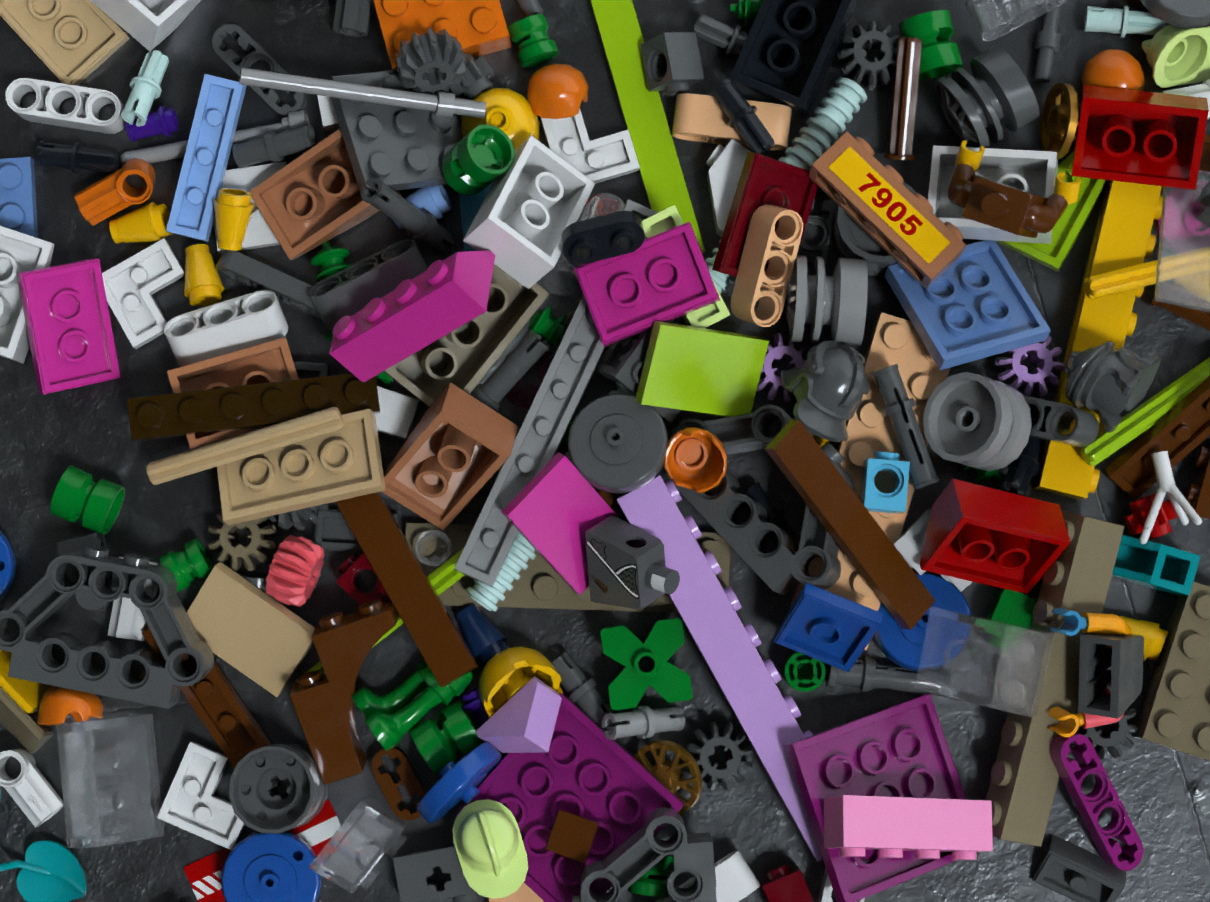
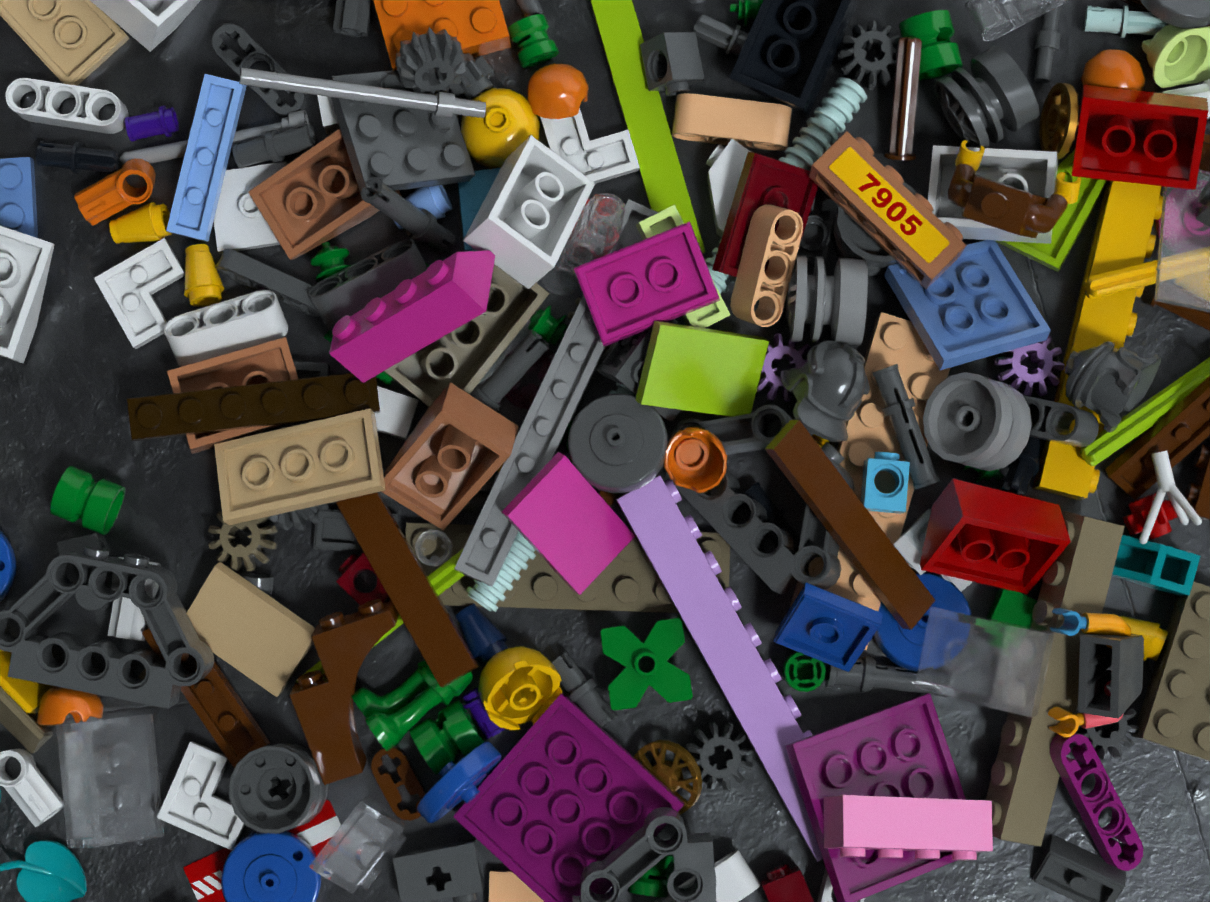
dark pink tile [16,258,121,395] -> none
light aqua axle [121,50,169,127] -> none
tan axle [146,407,343,485] -> none
green wheel [159,538,214,592] -> none
yellow cone [214,188,254,251] -> none
coral gear [265,535,325,607] -> none
green wheel [442,124,515,196] -> none
yellowish green piece [452,799,528,899] -> none
lavender slope [475,676,562,753] -> none
reddish brown tile [546,809,600,863] -> none
black plate [561,211,645,264] -> none
dark grey torso [585,515,680,609] -> none
light grey pin [602,705,685,740] -> none
black axle [710,78,775,155] -> none

